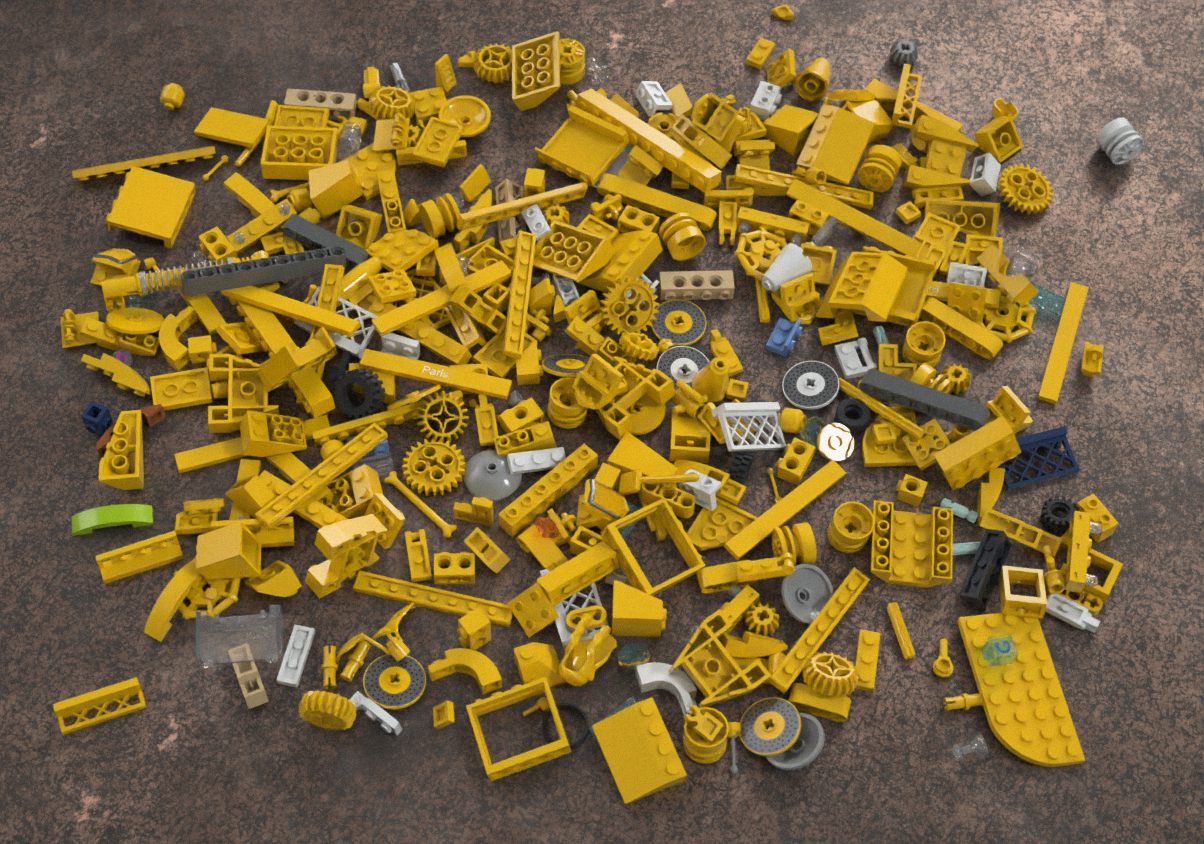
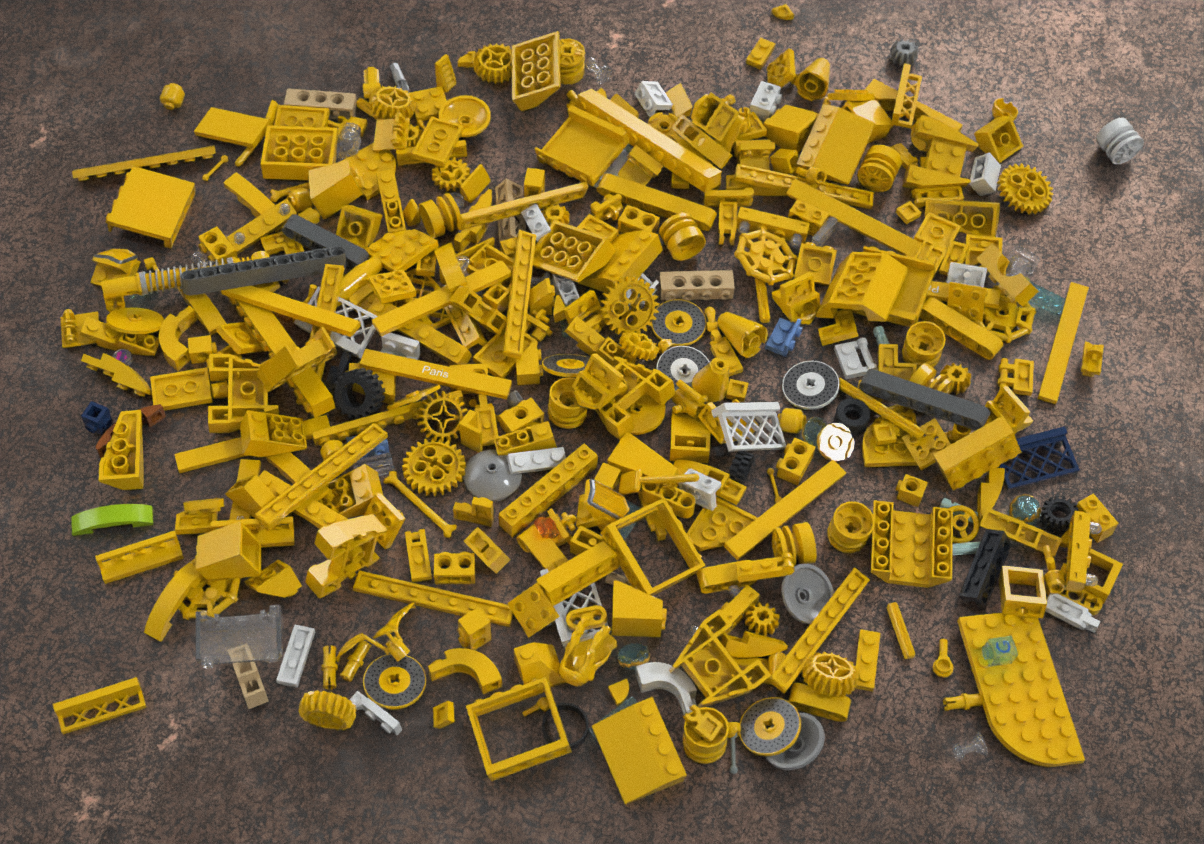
white cone [762,243,812,291] -> none
none -> yellow gear [432,157,470,192]
none -> yellow panel [459,409,483,453]
none -> yellow tile [608,678,629,707]
none -> yellow arm [704,307,718,332]
none -> yellow cone [717,312,768,358]
none -> yellow brick [770,149,799,174]
none -> yellow piece [950,505,980,543]
none -> yellow plate [998,358,1034,396]
none -> clear light blue hair [1008,494,1041,523]

